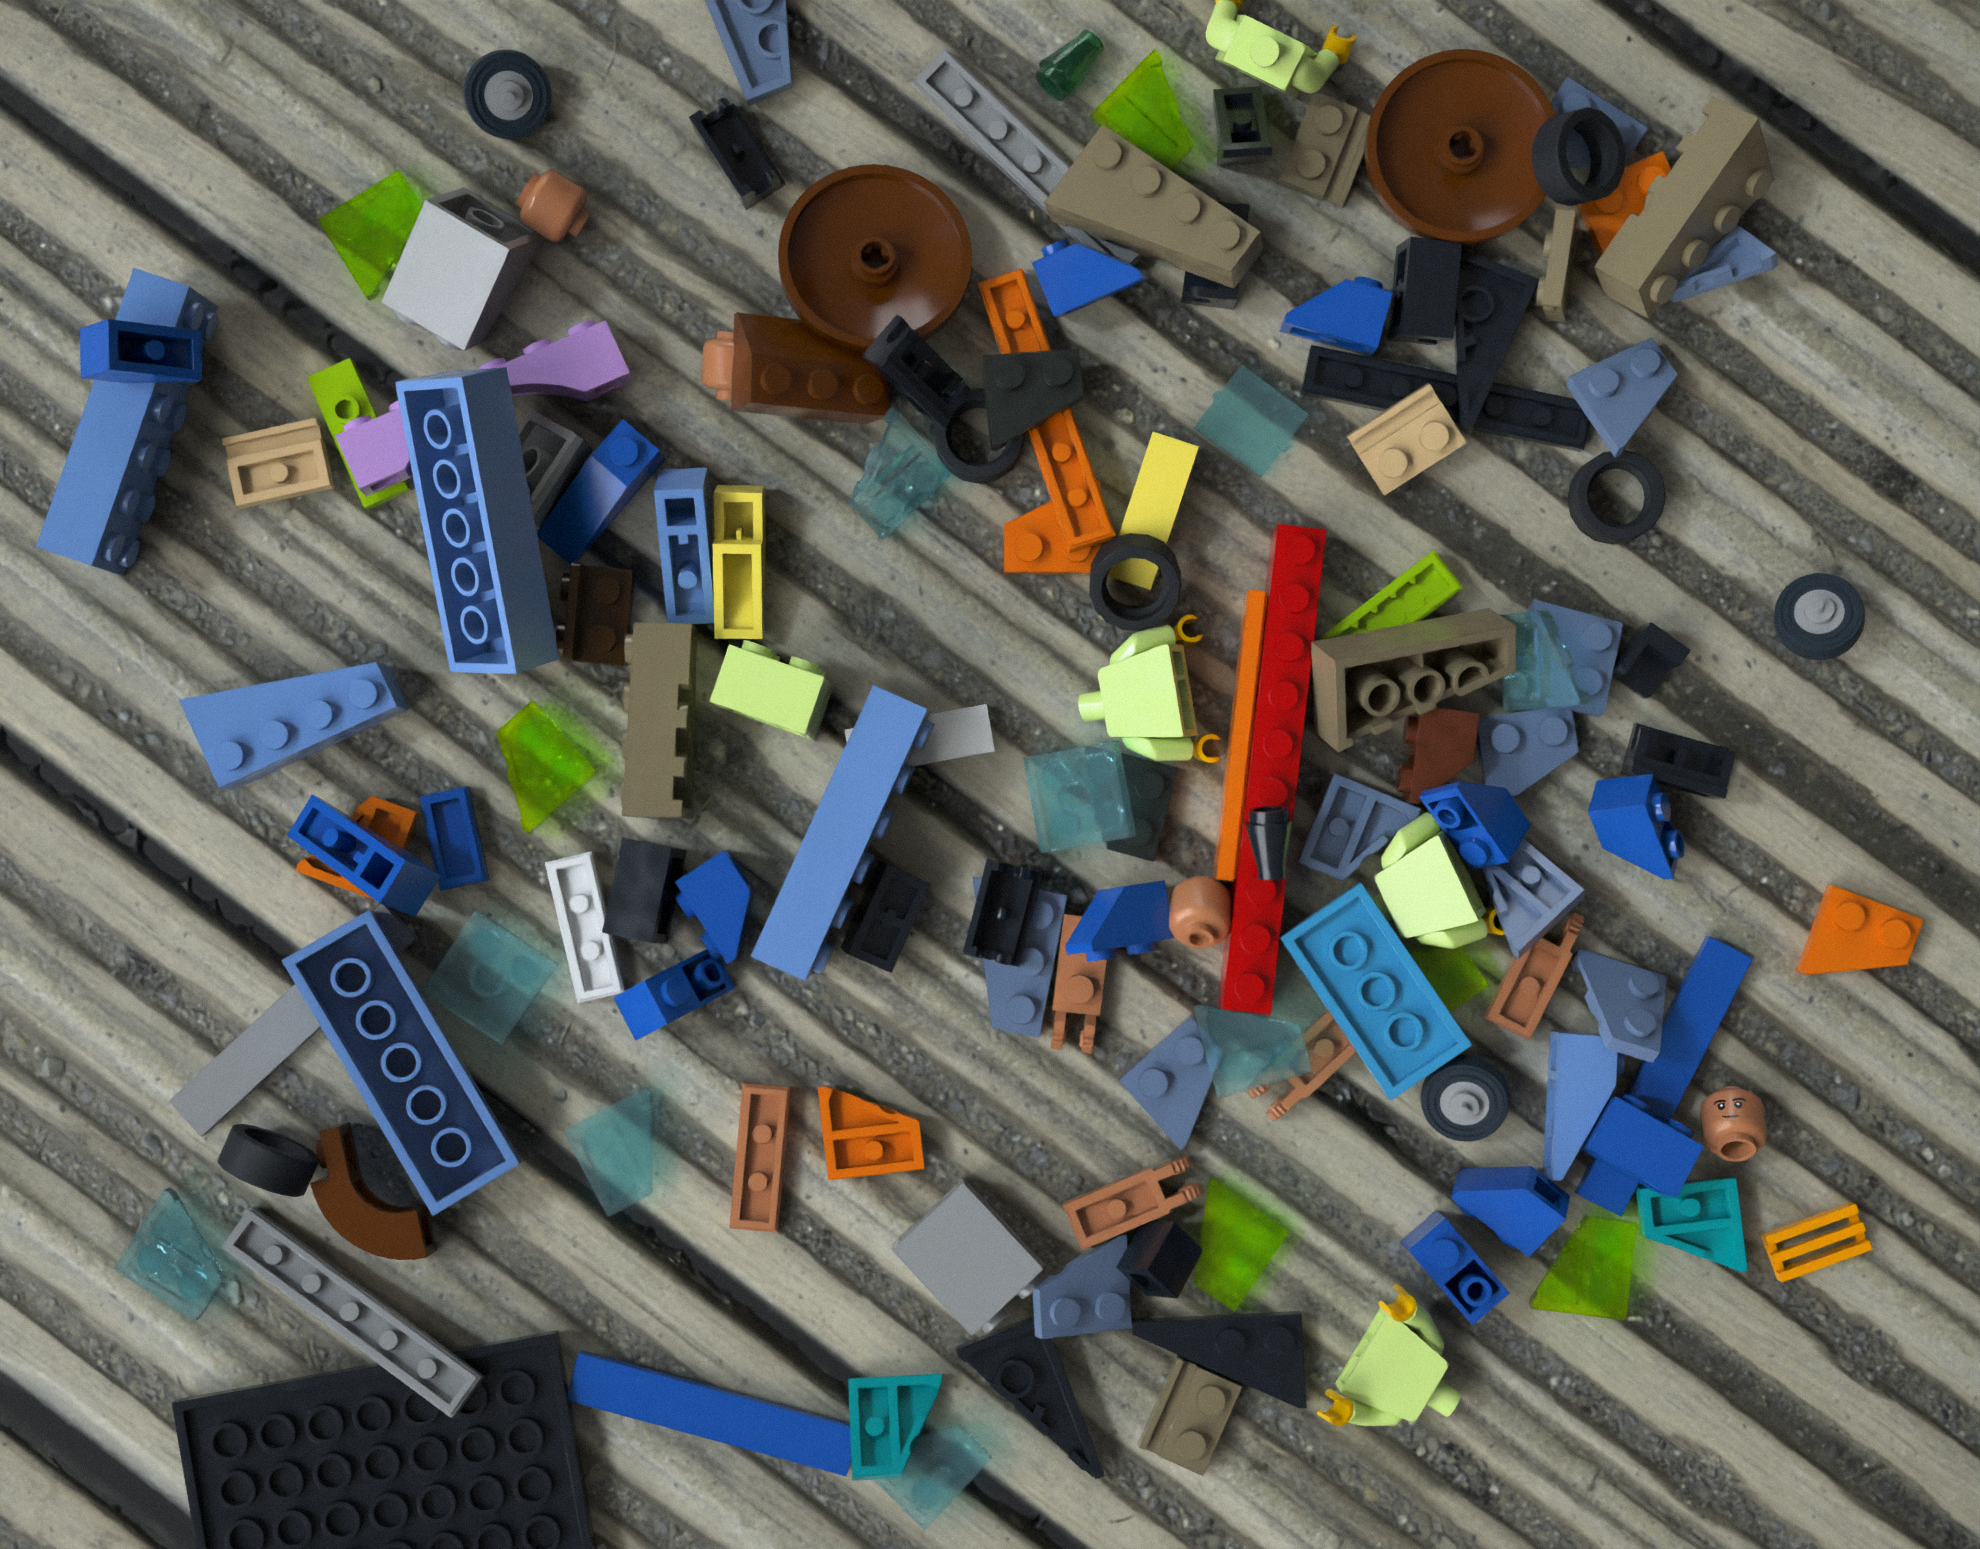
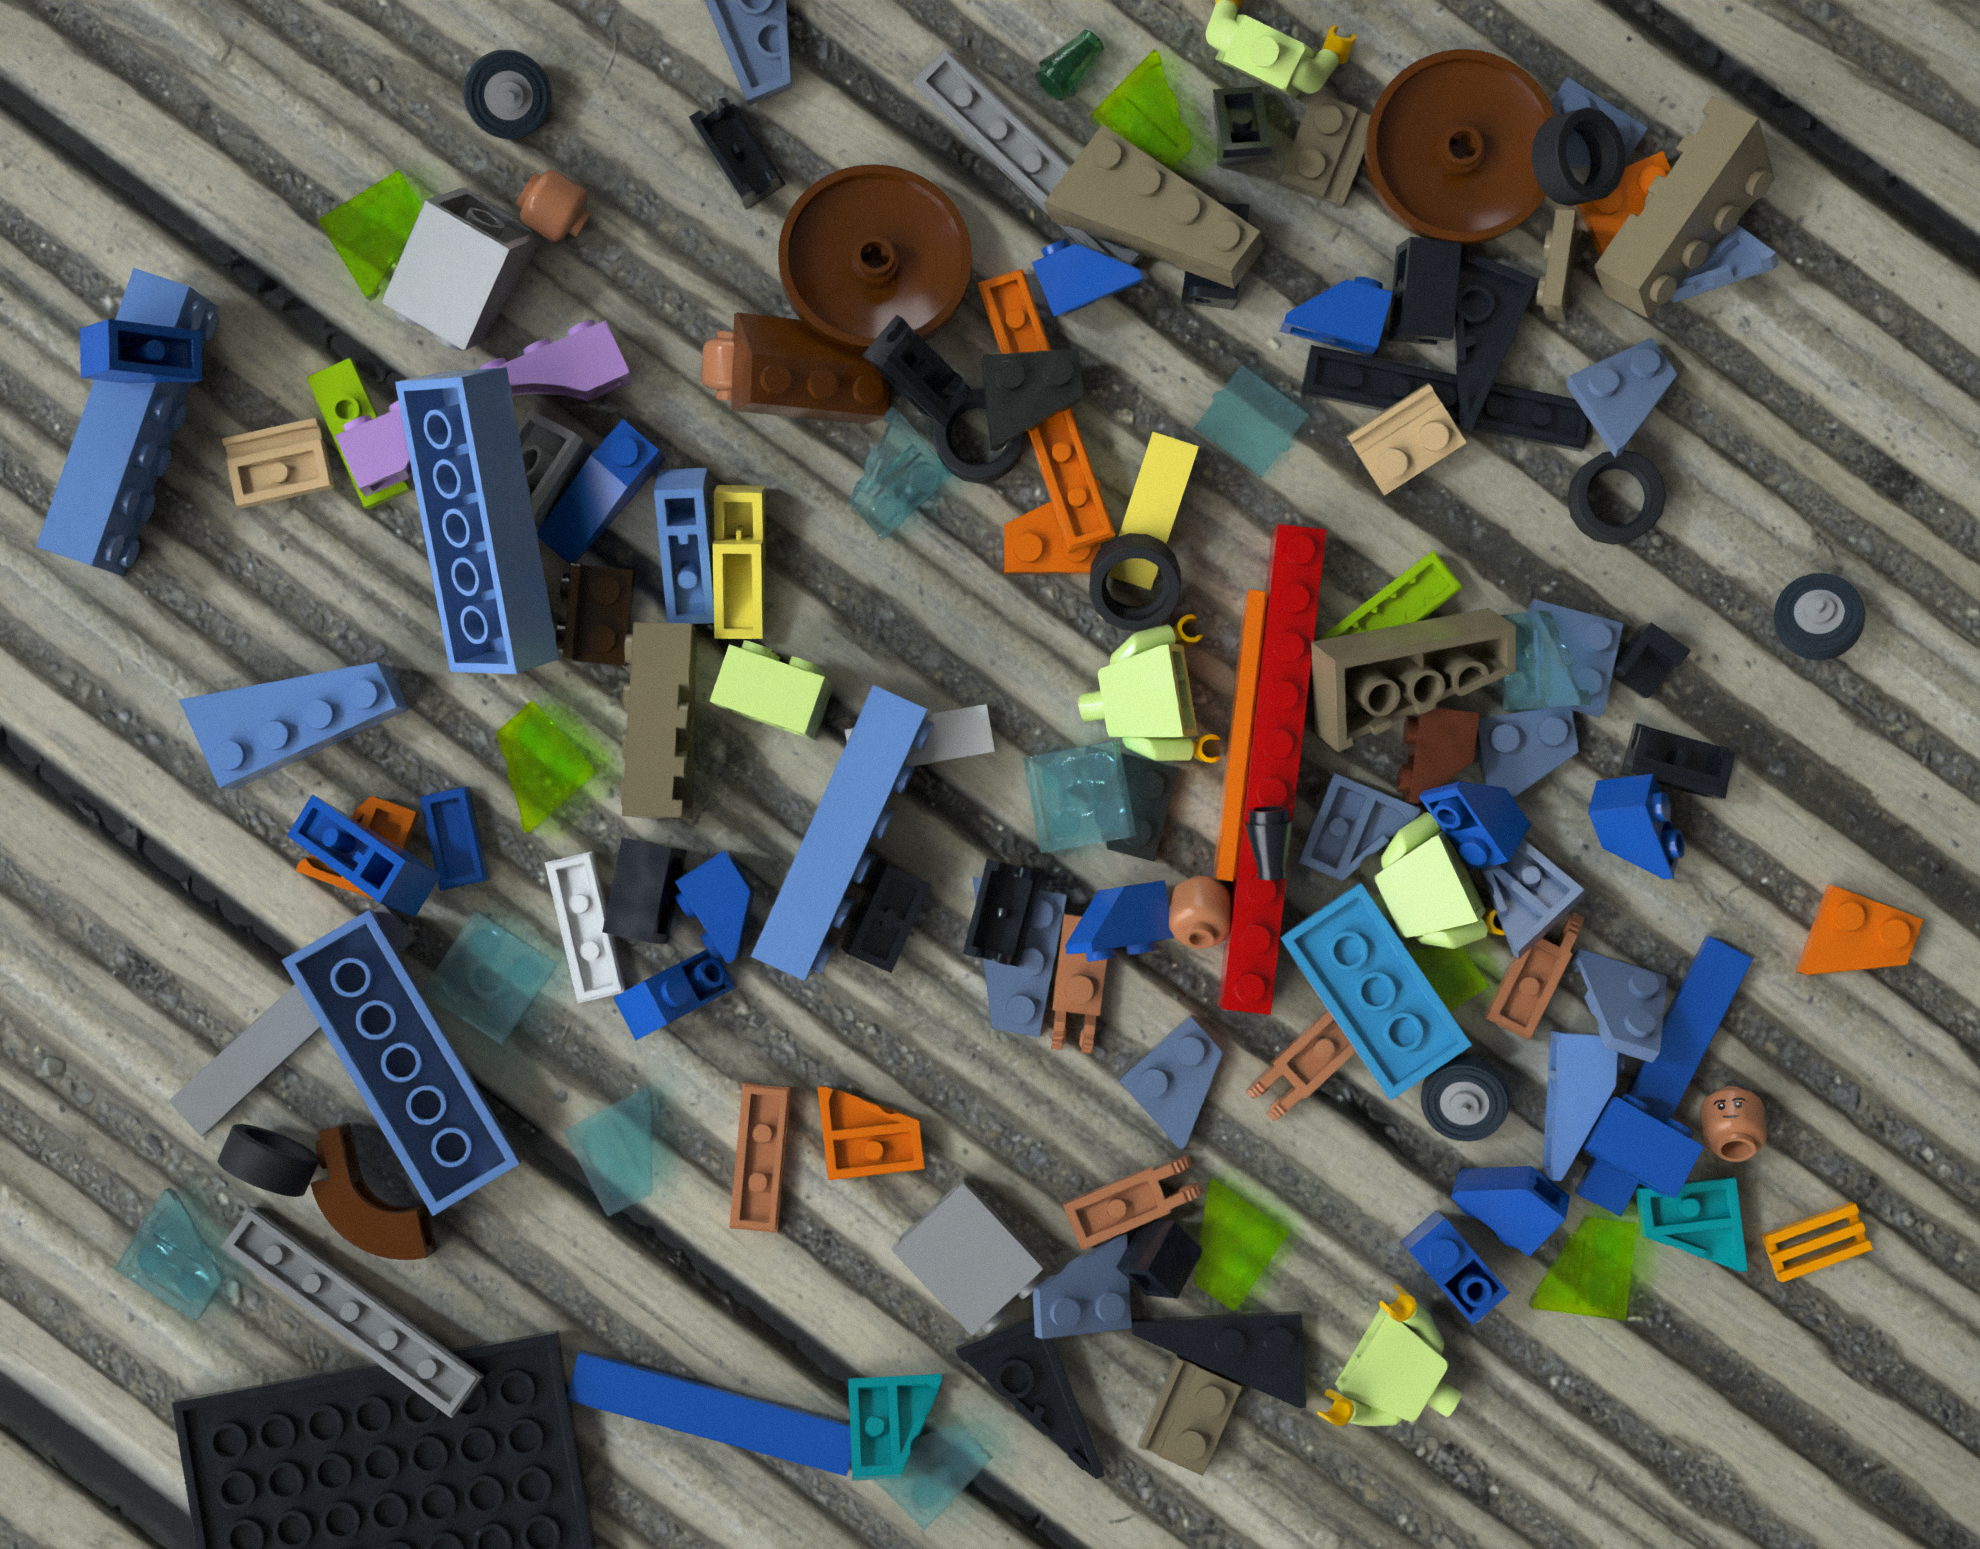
clear light blue wing [1193,1005,1314,1098] -> none

